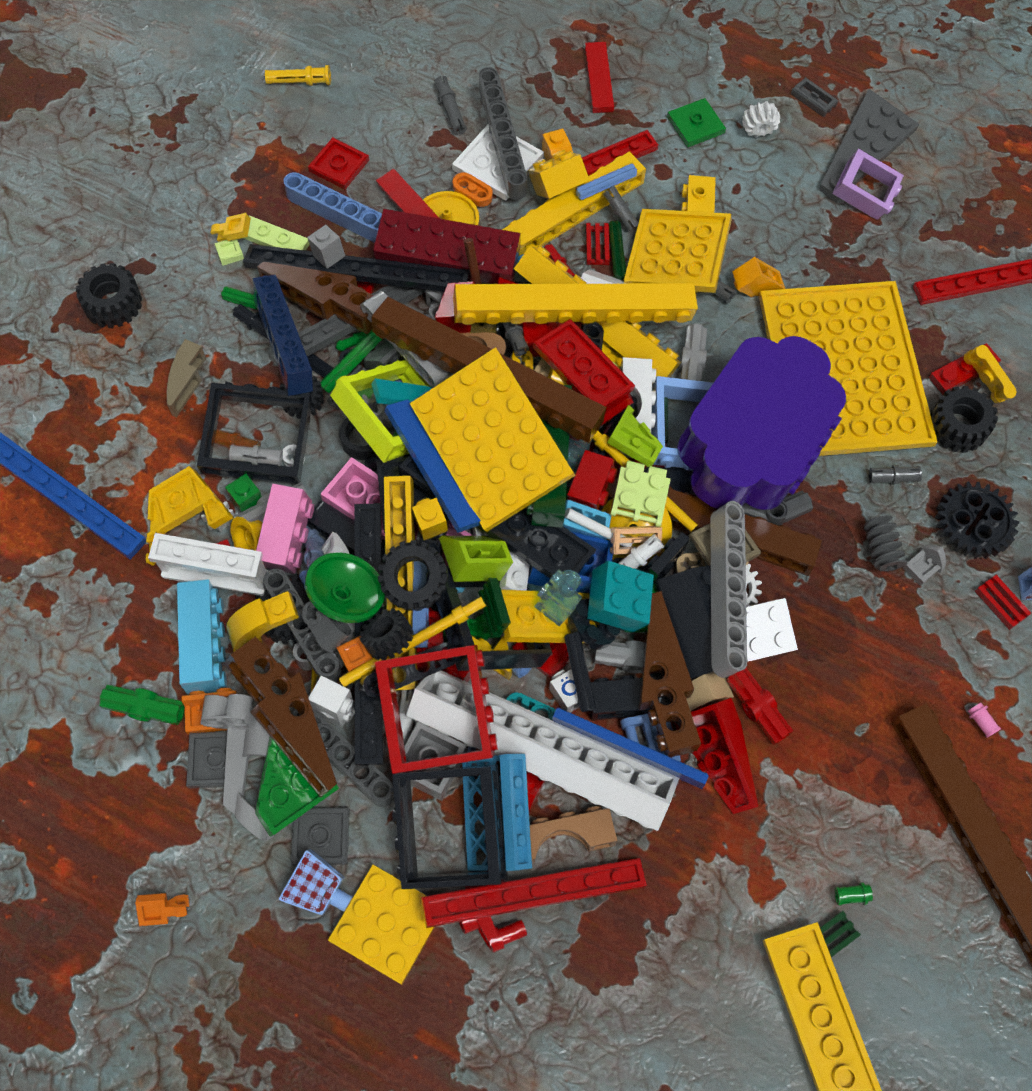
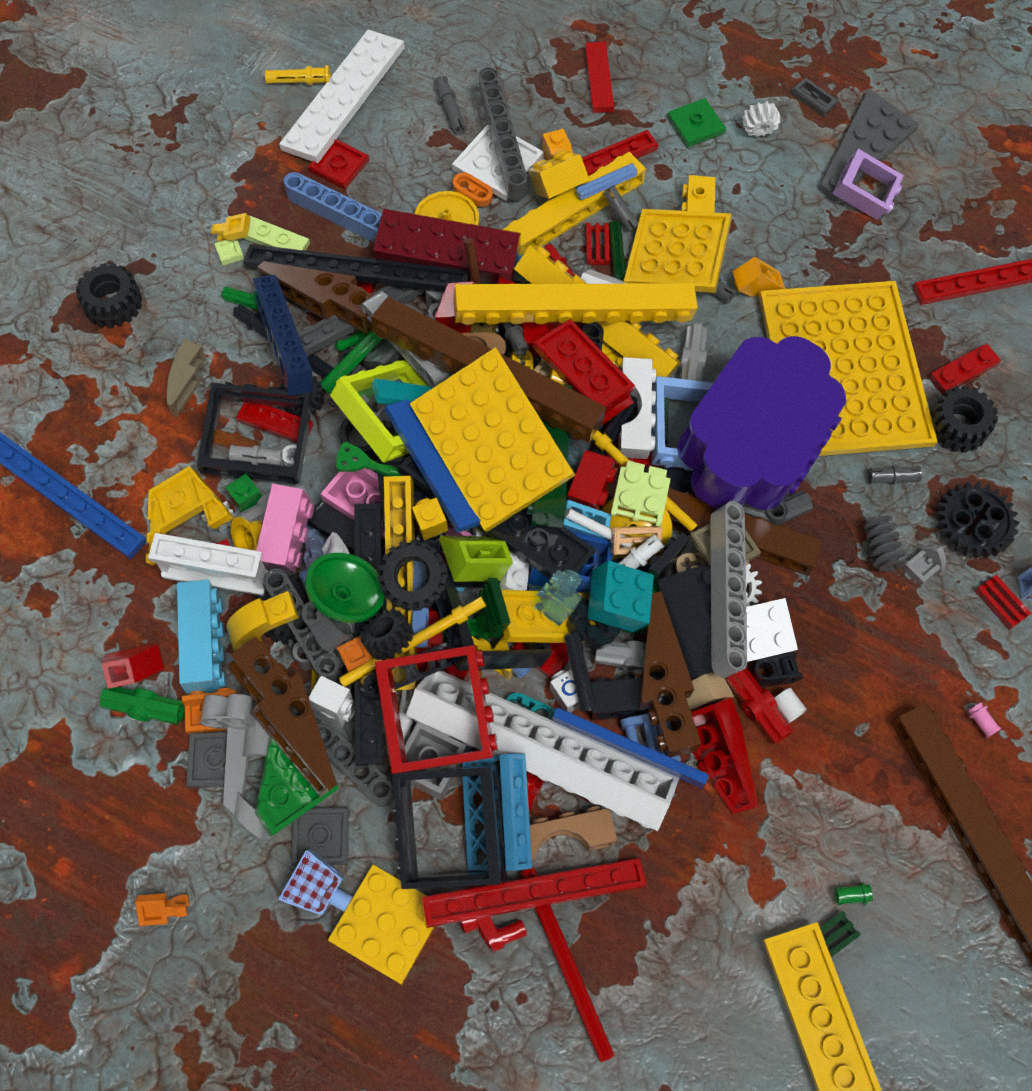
light grey brick [307,225,345,269] -> none
red tile [376,168,440,219] -> none
lime wing [607,405,663,467] -> none
yellow plate [964,345,1017,404] -> none
none -> red slope [101,643,164,689]
none -> red plate [236,402,314,443]
none -> white plate [279,30,405,163]
none -> green piece [336,442,403,477]
none -> red axle [521,867,614,1062]
none -> black piece [750,652,804,688]
none -> white beam [775,688,807,723]

